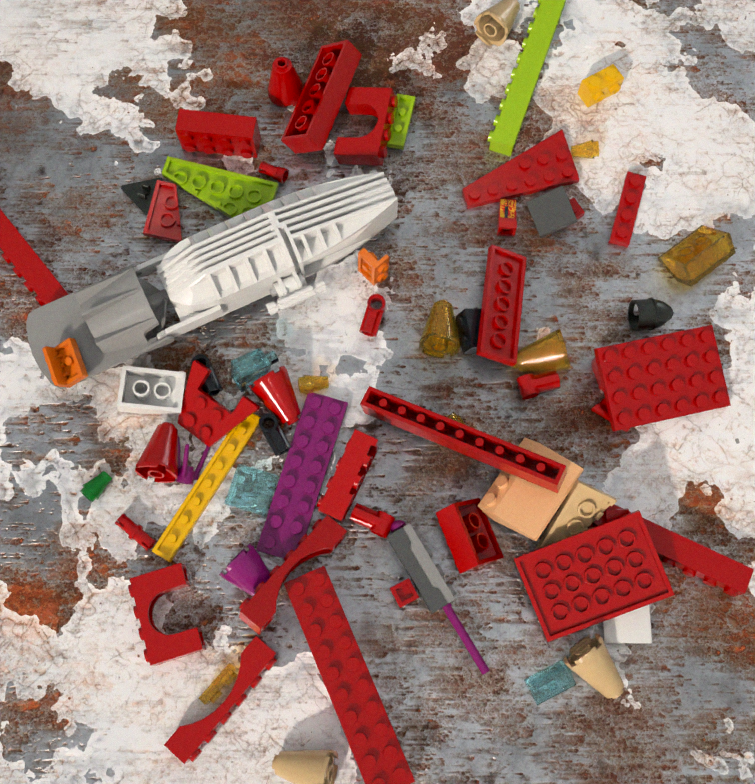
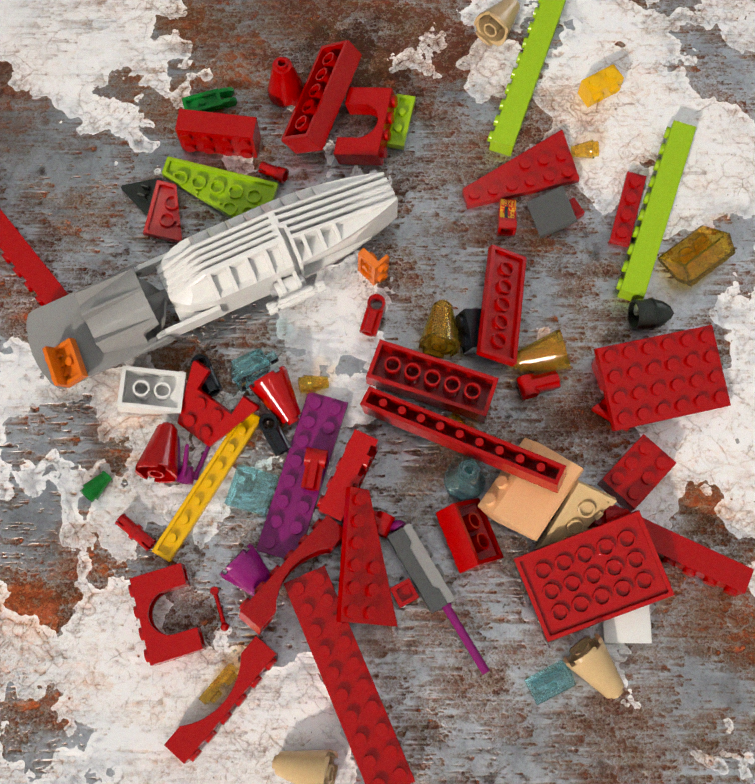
none -> green hinge [182,87,238,112]
none -> red hinge [210,586,229,631]
none -> red piece [301,447,329,491]
none -> red wing [336,487,398,627]
none -> red brick [366,339,499,423]
none -> clear light blue cone [444,459,486,501]
none -> red brick [597,434,676,512]
none -> lime brick [615,120,696,301]

